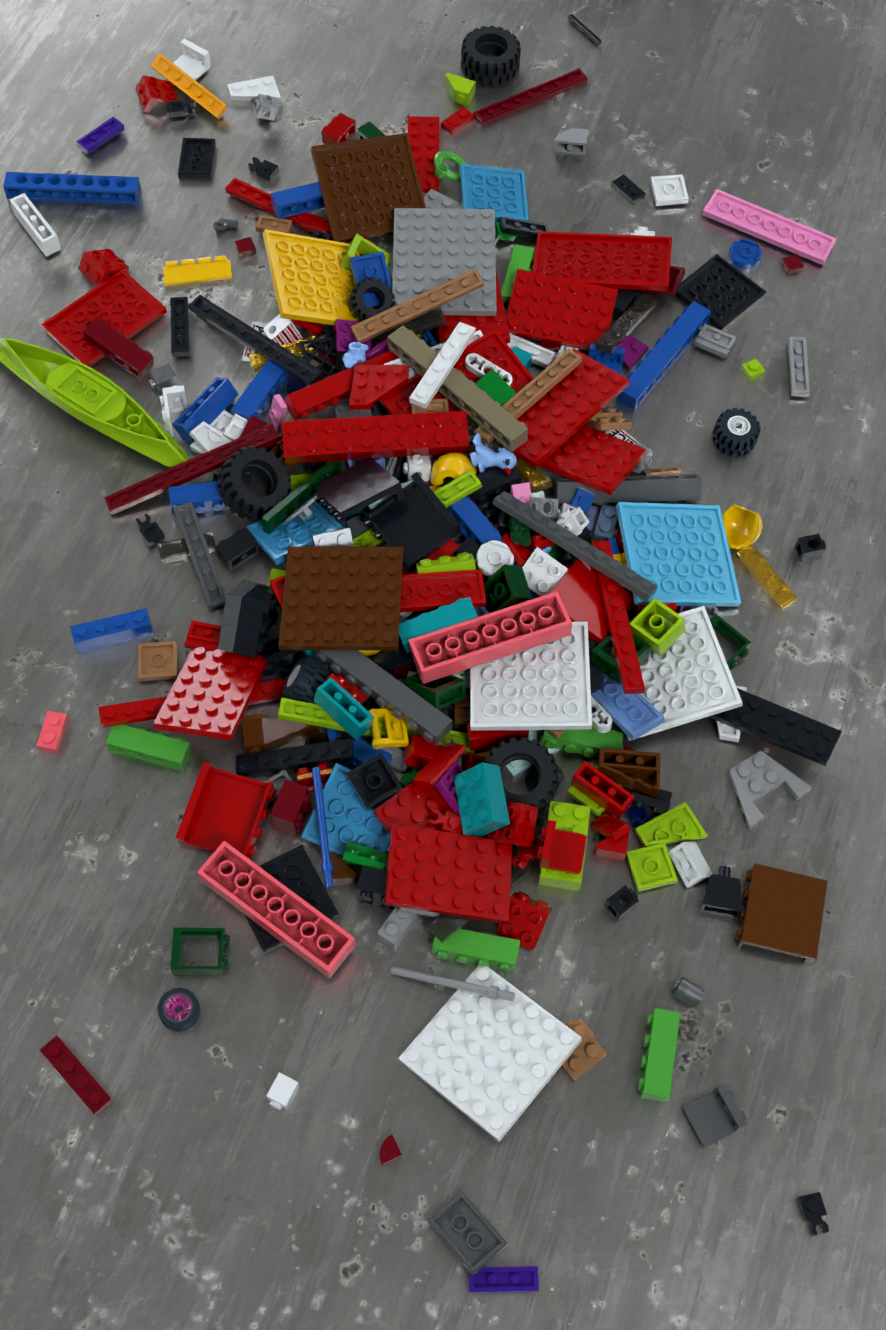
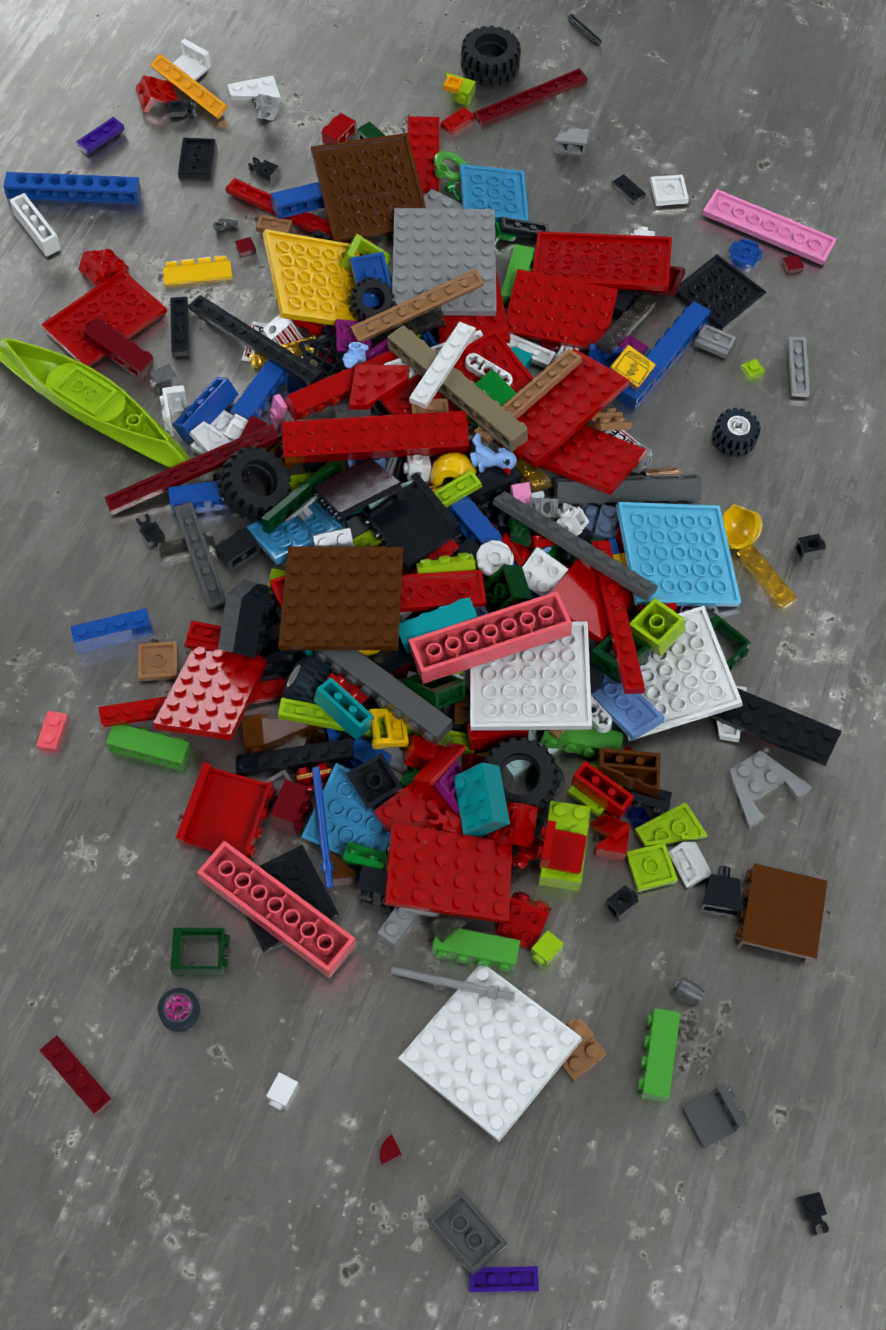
blue plate [570,487,595,512] -> none
none -> light orange tile [443,75,463,94]
none -> green hand [445,182,462,202]
none -> lime brick [530,930,564,968]
none -> yellow tile [610,344,656,391]

